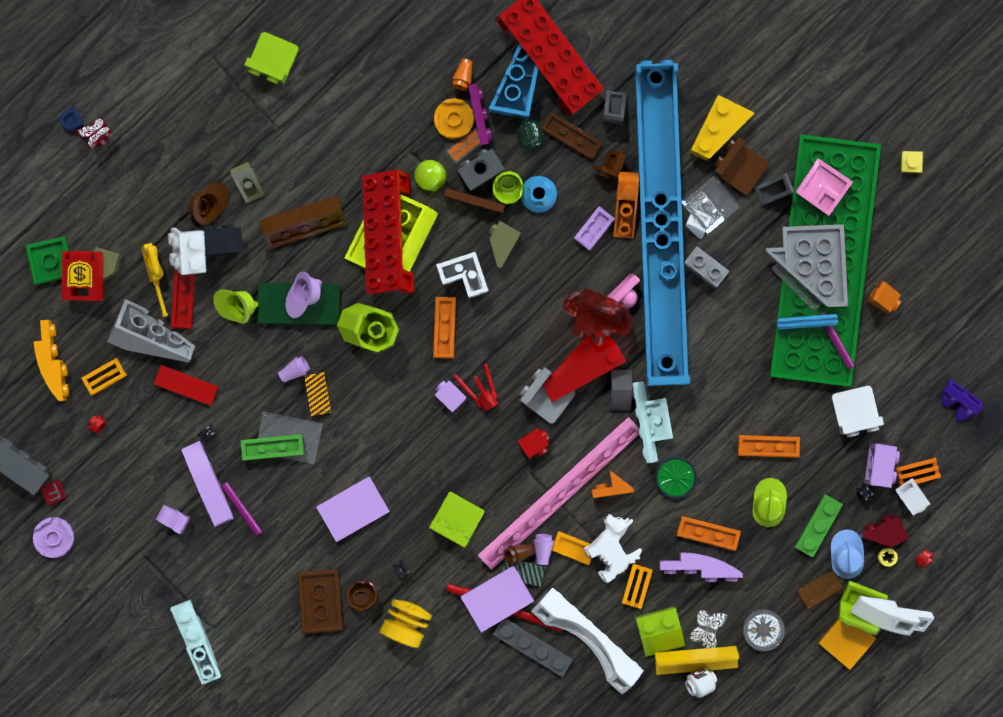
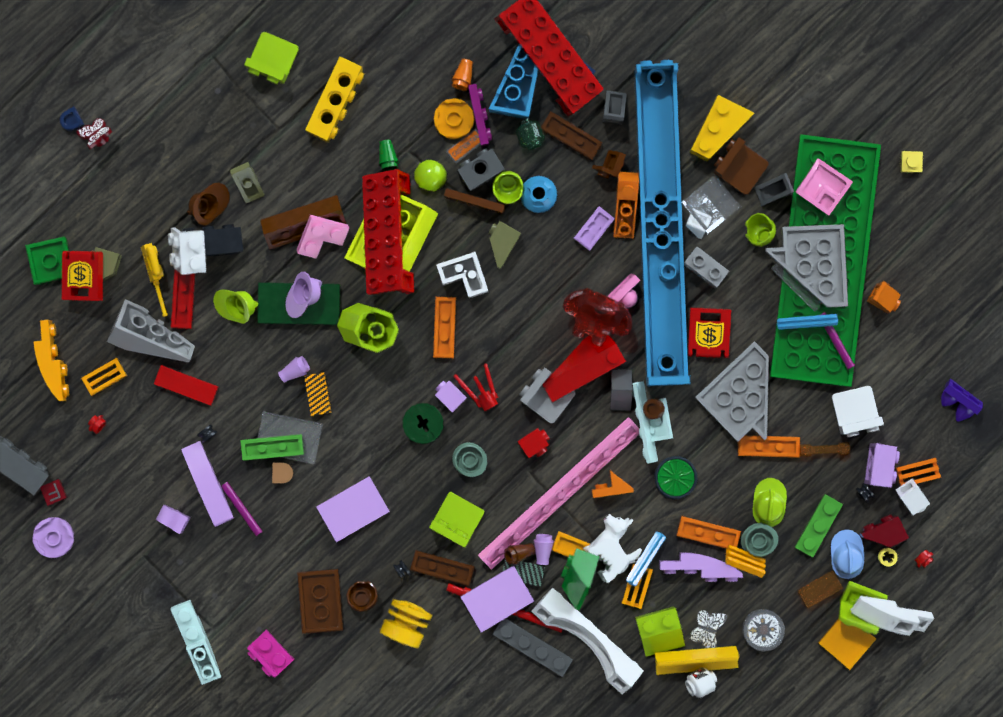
none -> dark pink bracket [247,630,294,678]
none -> medium nougat tile [272,463,293,483]
none -> bright pink plate [296,215,349,259]
none -> yellow brick [305,57,364,143]
none -> green cone [379,140,399,171]
none -> dark green piece [403,403,444,444]
none -> reddish brown tile [410,550,474,586]
none -> sand green piece [452,442,487,477]
none -> green slope [561,548,599,611]
none -> axle [626,532,666,586]
none -> reddish brown tile [643,399,665,419]
none -> red container [687,307,731,358]
none -> light grey wing [695,341,769,442]
none -> light orange tile [725,545,766,578]
none -> sand green piece [741,523,778,557]
none -> lime hair [745,213,776,247]
none -> clear orange bar [800,442,850,457]

